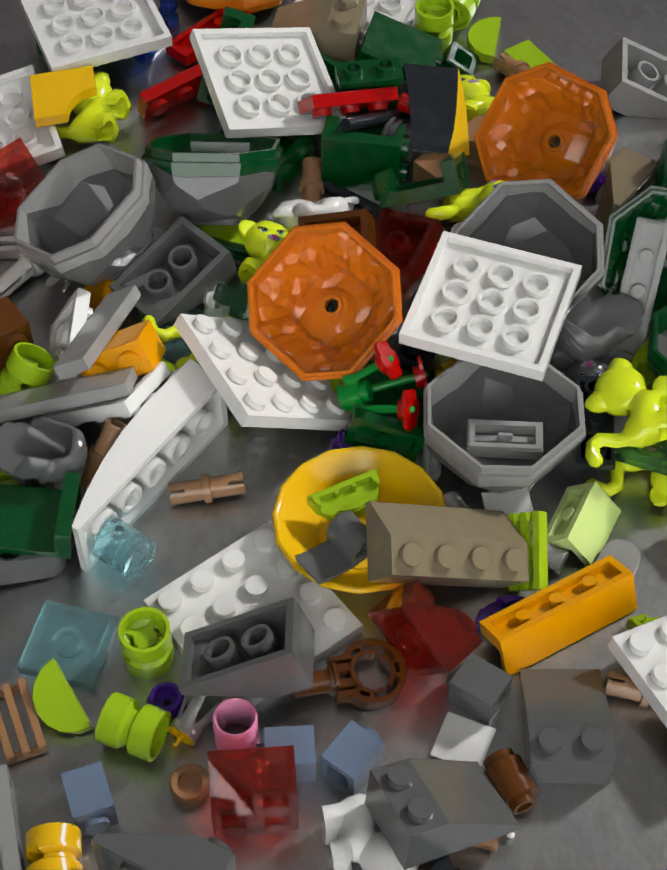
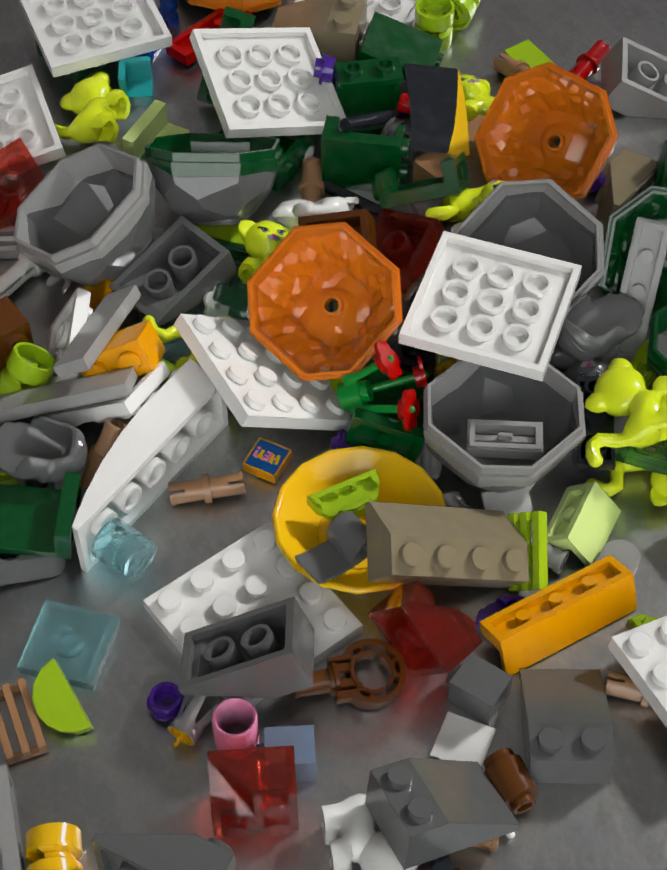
yellow tile [29,65,97,127] -> none
sand blue brick [60,761,119,835] -> none
lime wheel [95,692,171,762] -> none
lime wheel [118,607,175,680] -> none
red plate [138,64,203,120] -> none
medium nougat tile [169,764,212,809] -> none
red plate [297,86,399,119] -> none
sand blue brick [320,720,385,796] -> none
dark green slope [440,41,478,75] -> none
lime tile [467,17,501,65] -> none
none -> teal panel [118,56,153,107]
none -> yellowish green panel [122,99,190,160]
none -> tile [242,437,292,484]
none -> dark purple plate [313,53,336,85]
none -> red axle [569,40,610,80]

